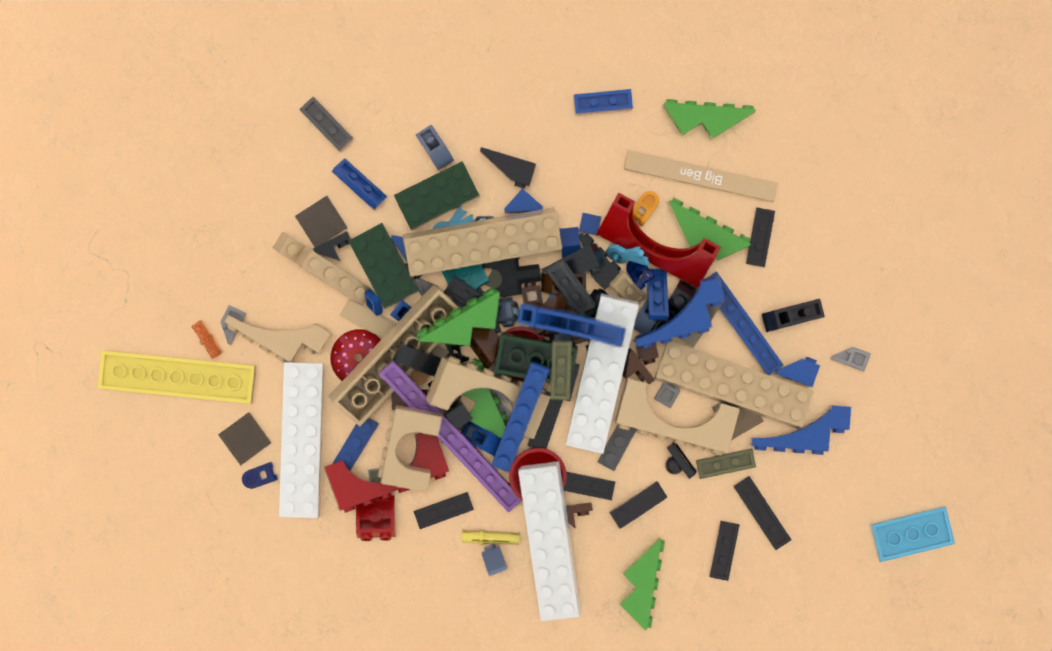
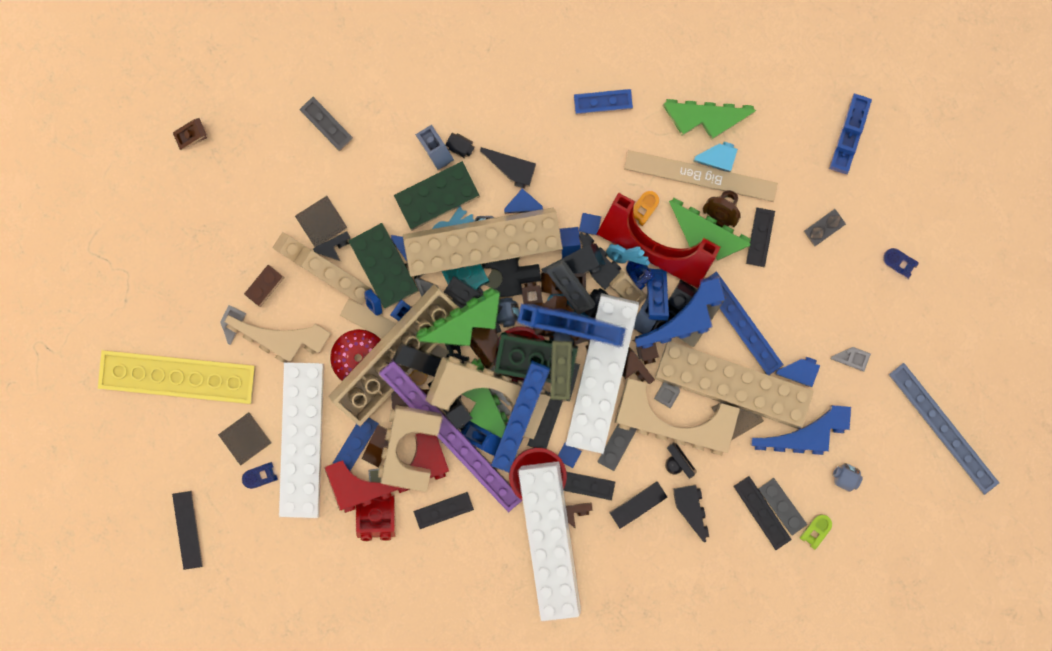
clear orange pin [191,320,222,359] -> none
blue plate [331,158,387,210] -> none
light yellow pin [462,530,520,545] -> none
sand blue slope [481,544,507,576] -> none
bright green slope [620,538,665,631] -> none
olive tile [696,448,756,479] -> none
black tile [709,520,740,581] -> none
black slope [762,299,825,332] -> none
medium azure tile [870,506,955,562] -> none
none -> reddish brown slope [172,118,207,150]
none -> black tile [172,491,203,570]
none -> reddish brown brick [244,265,285,307]
none -> reddish brown slope [362,425,389,468]
none -> black brick [445,132,475,158]
none -> blue tile [558,442,582,468]
none -> black slope [673,484,709,542]
none -> medium azure slope [693,142,738,172]
none -> reddish brown tile [703,190,741,228]
none -> dark grey plate [758,478,808,536]
none -> lime plate [800,515,832,550]
none -> dark grey tile [803,209,846,247]
none -> blue slope [829,93,872,175]
none -> sand blue head [833,463,863,492]
none -> clear blue plate [883,248,919,279]
none -> sand blue tile [888,363,999,495]

